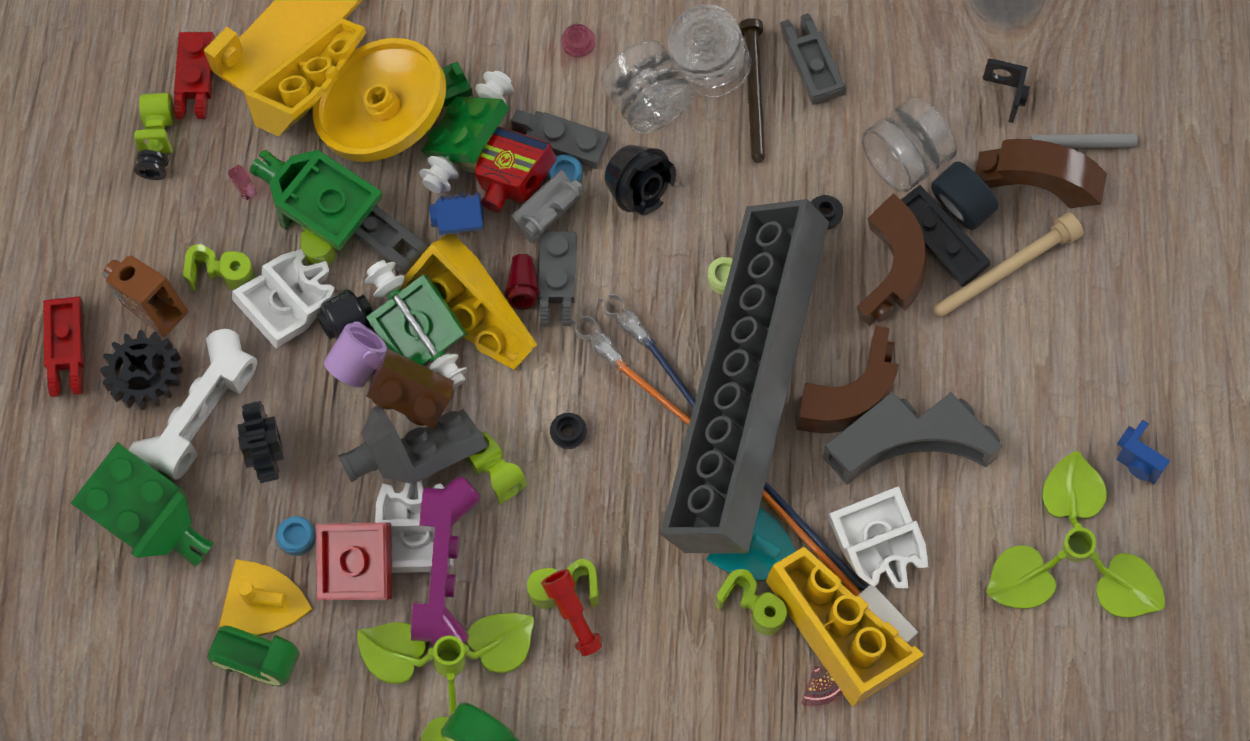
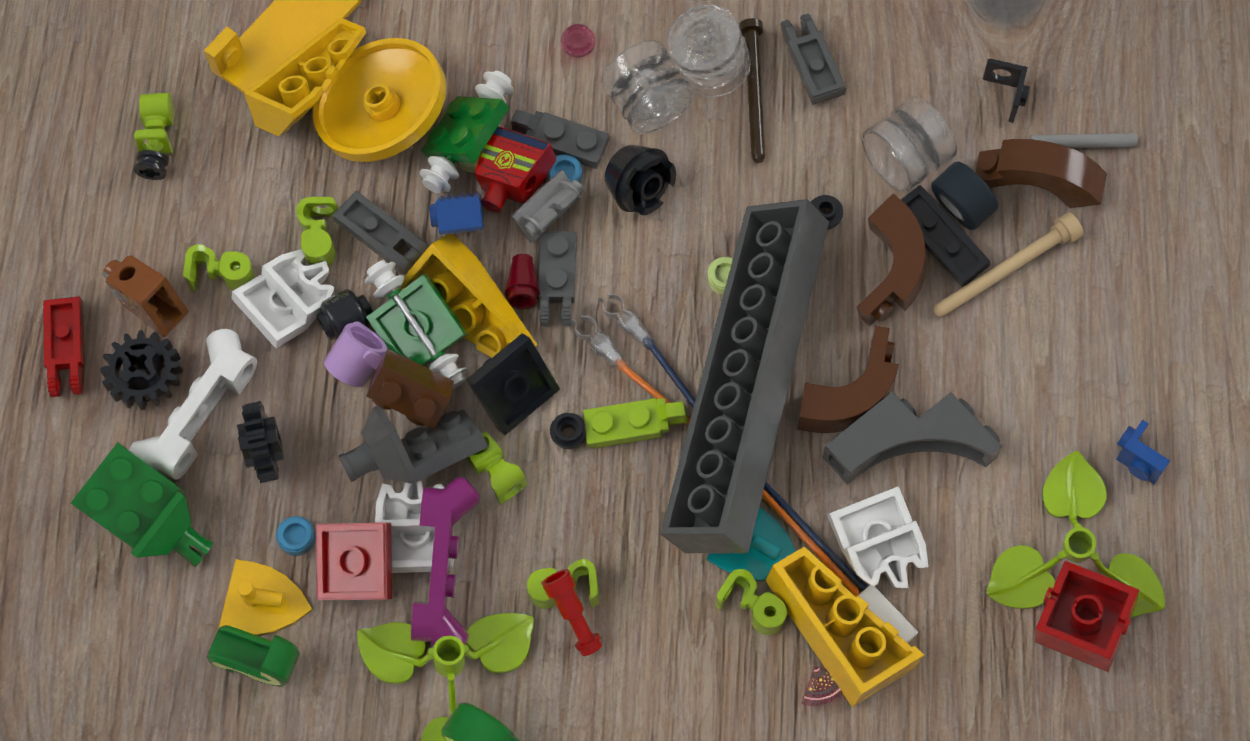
red hinge [174,32,215,119] -> none
clear pink tile [227,164,257,200] -> none
green plate [250,150,382,251] -> none
green tile [442,61,473,108] -> none
none -> black tile [466,333,560,435]
none -> lime hinge [583,398,688,449]
none -> red brick [1035,561,1139,672]

